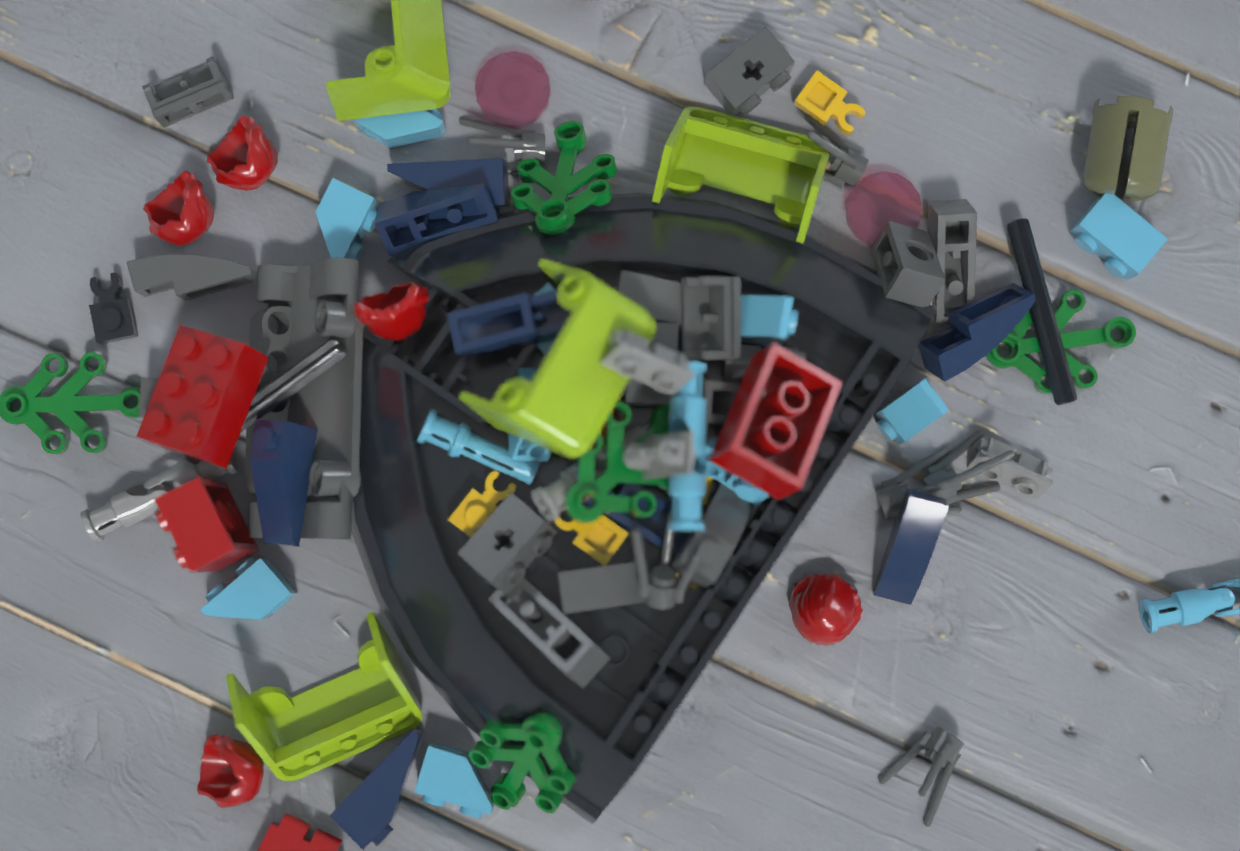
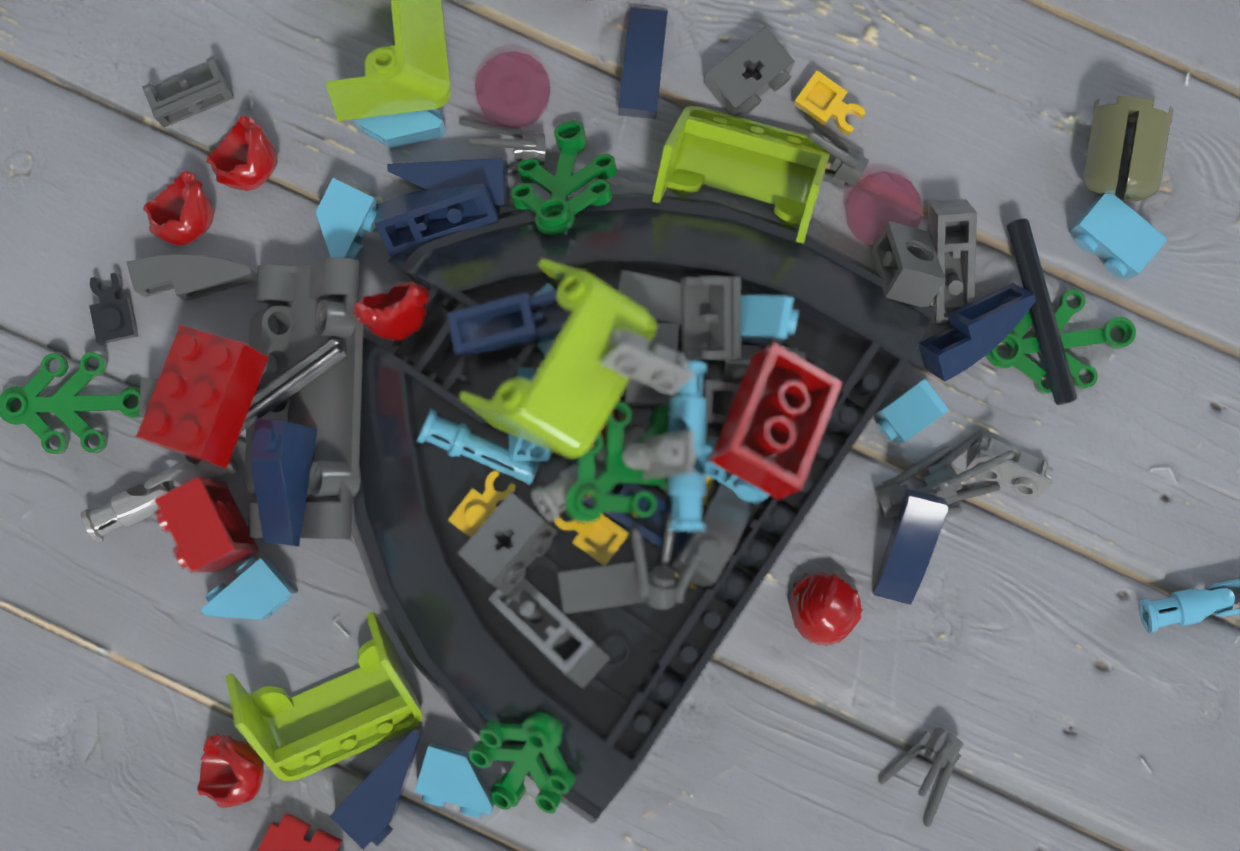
none -> dark blue slope [618,7,668,119]

